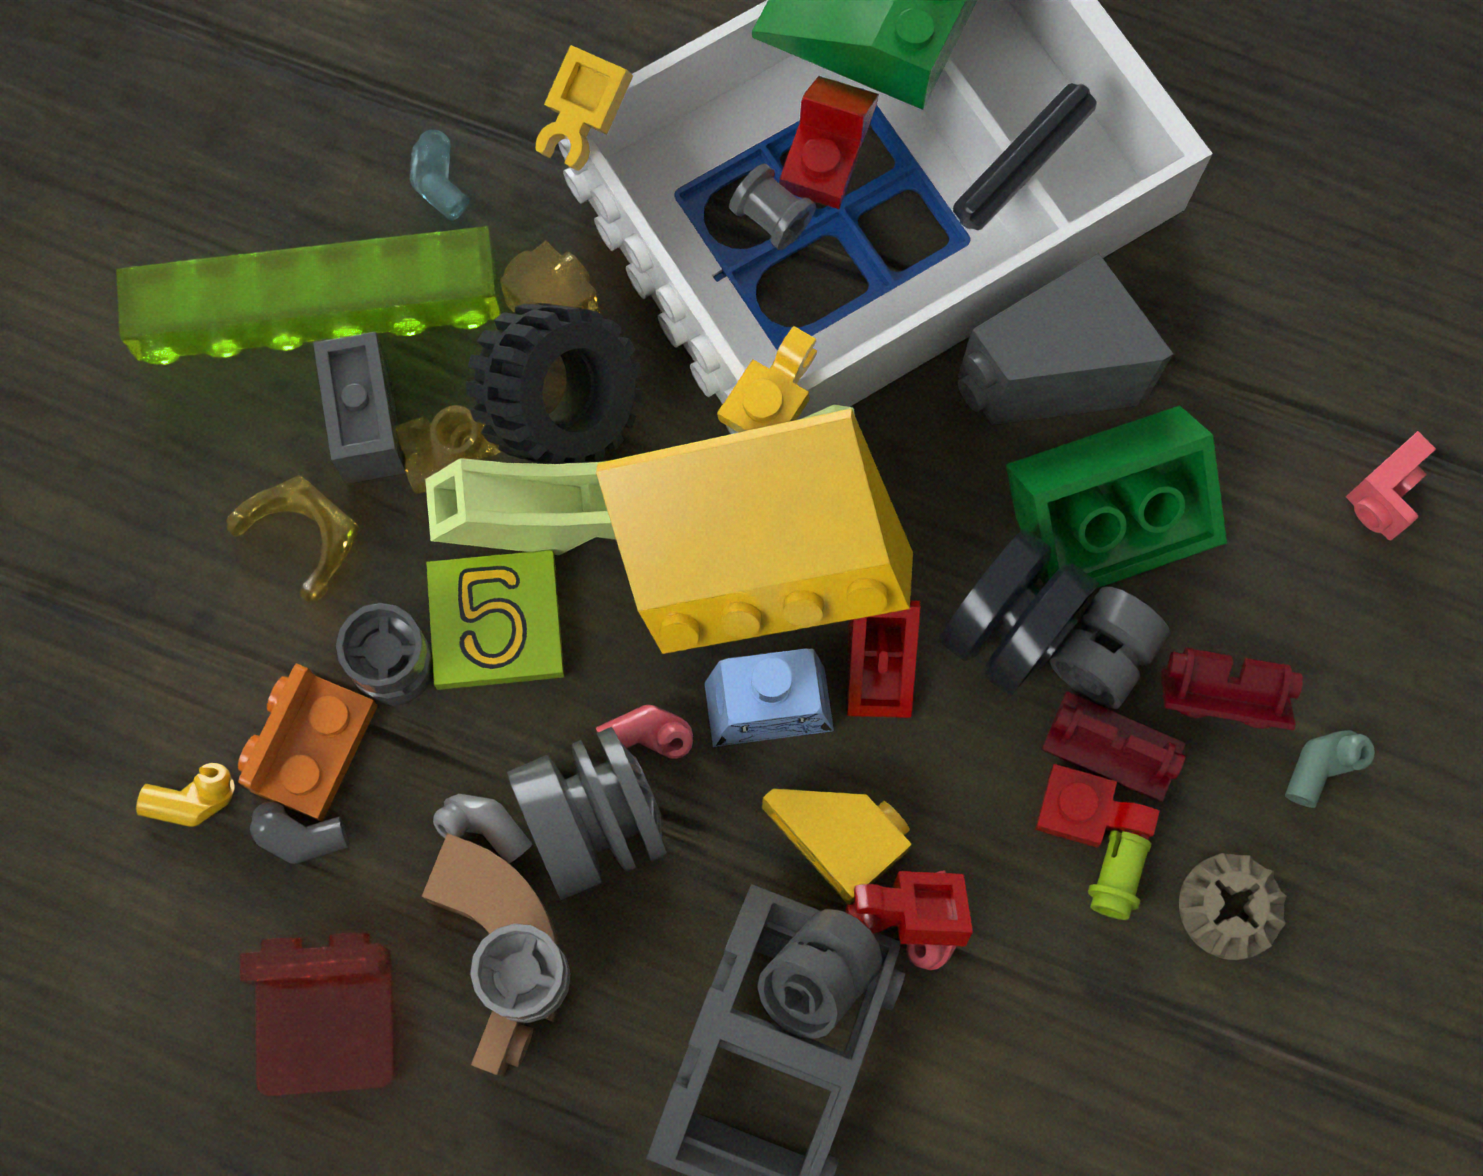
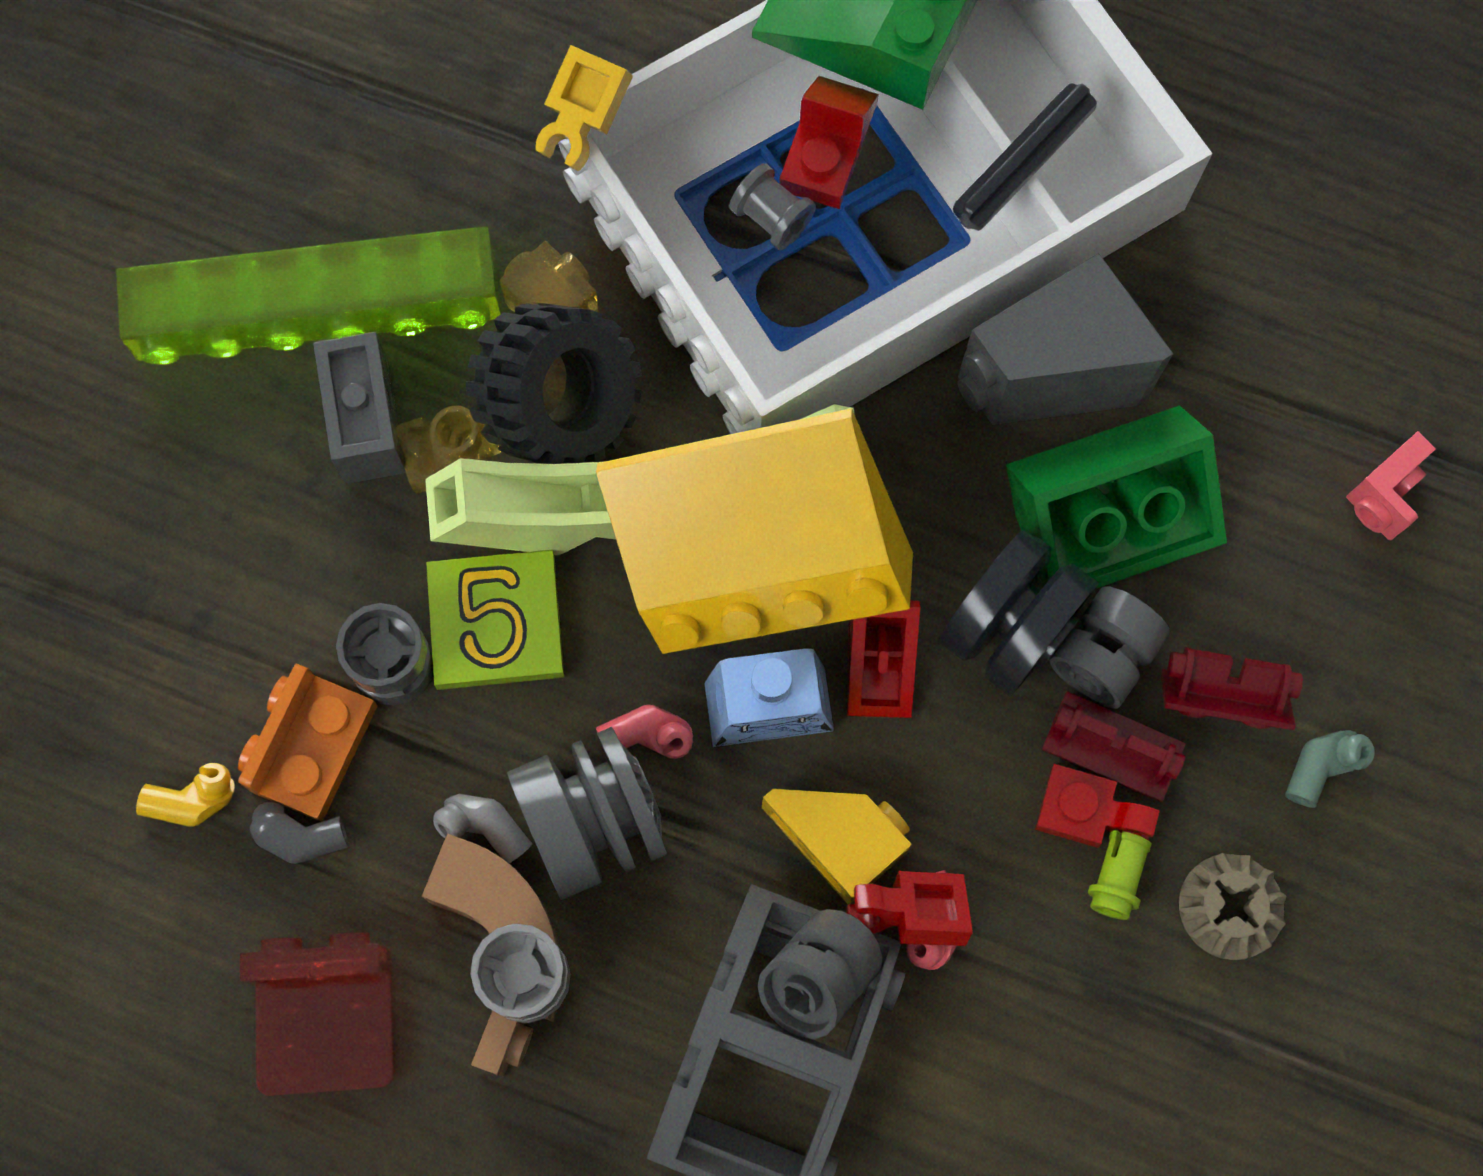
clear yellow helmet [226,475,359,602] -> none
clear light blue arm [410,130,469,221] -> none
yellow plate [717,326,817,433] -> none

